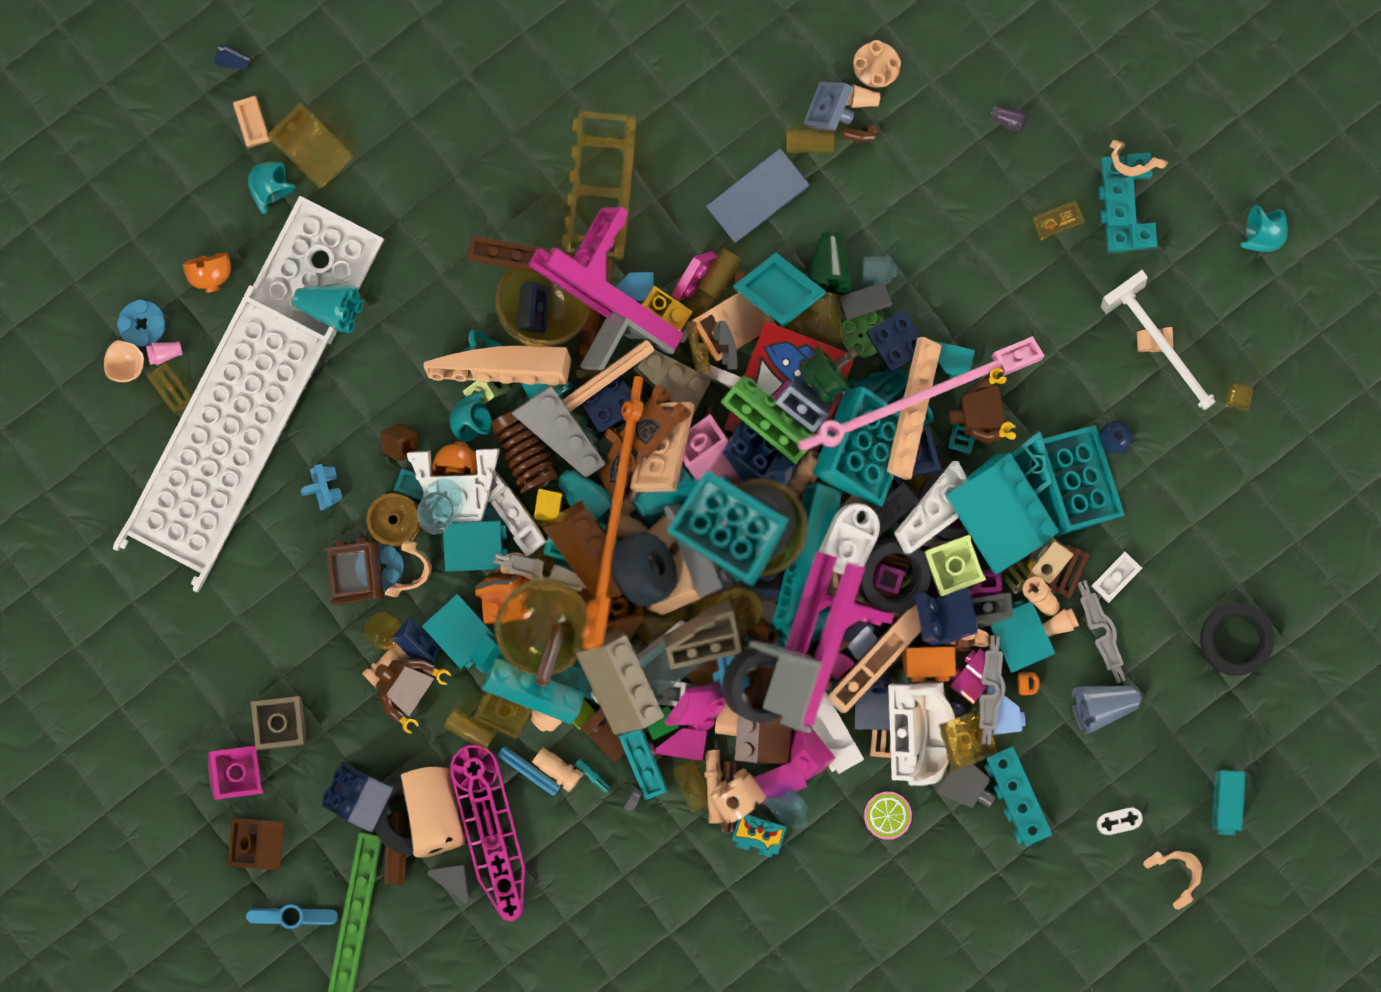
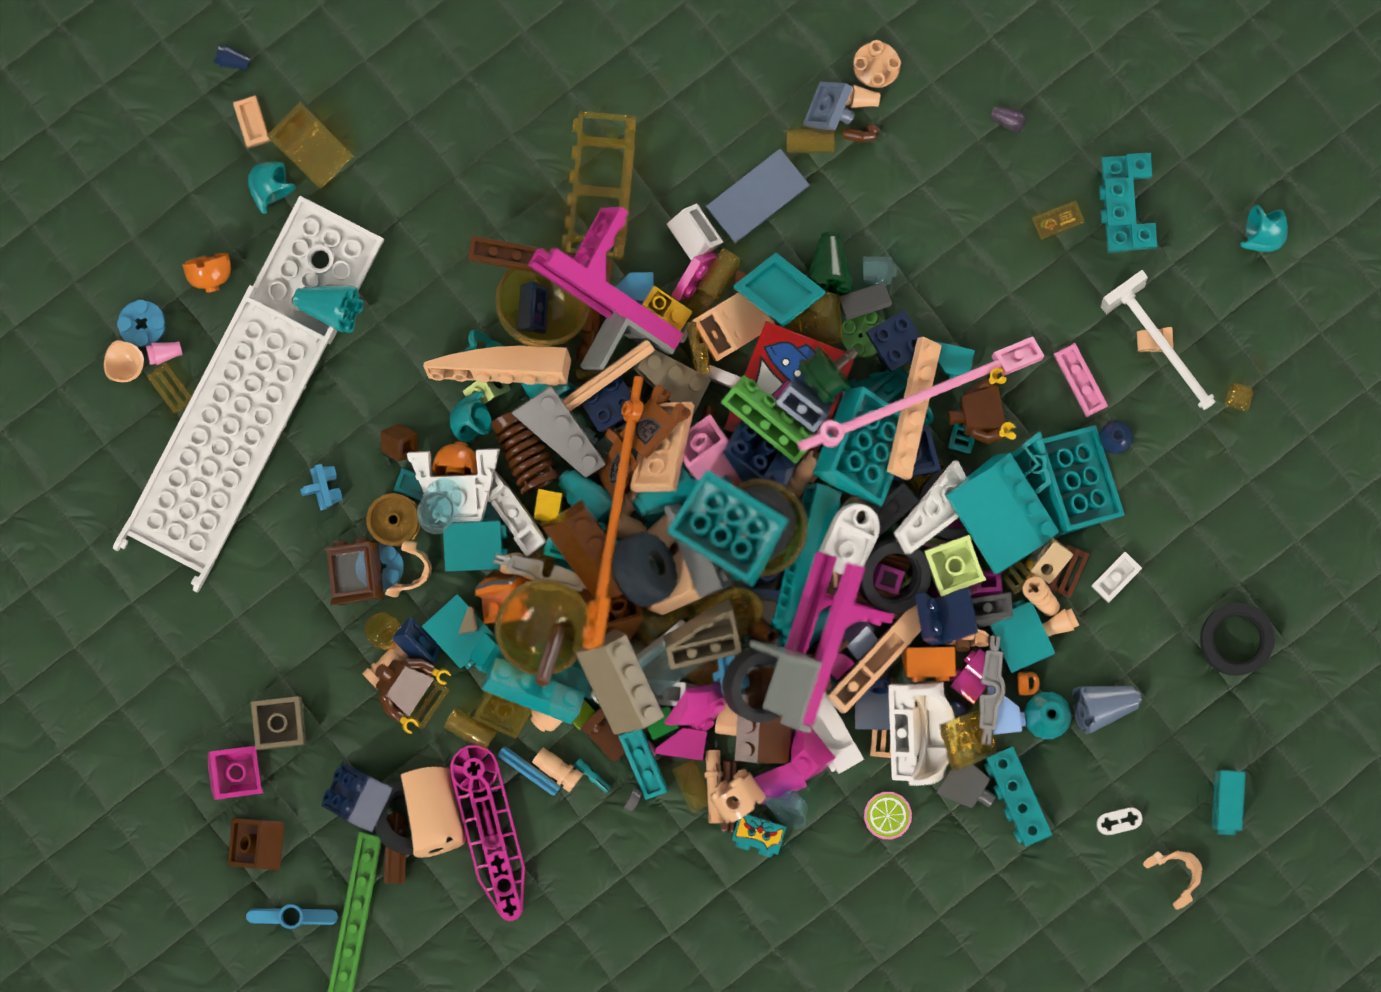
dark grey slope [427,865,470,903] -> none
dark grey slope [713,320,737,369] -> none
light grey piece [1077,580,1126,683] -> none
light nougat helmet [1110,140,1168,176] -> none
none -> clear yellow tile [405,680,450,730]
none -> dark tan slope [459,607,478,635]
none -> white brick [666,204,723,261]
none -> teal cone [1024,692,1072,739]
none -> bright pink tile [1054,343,1108,418]

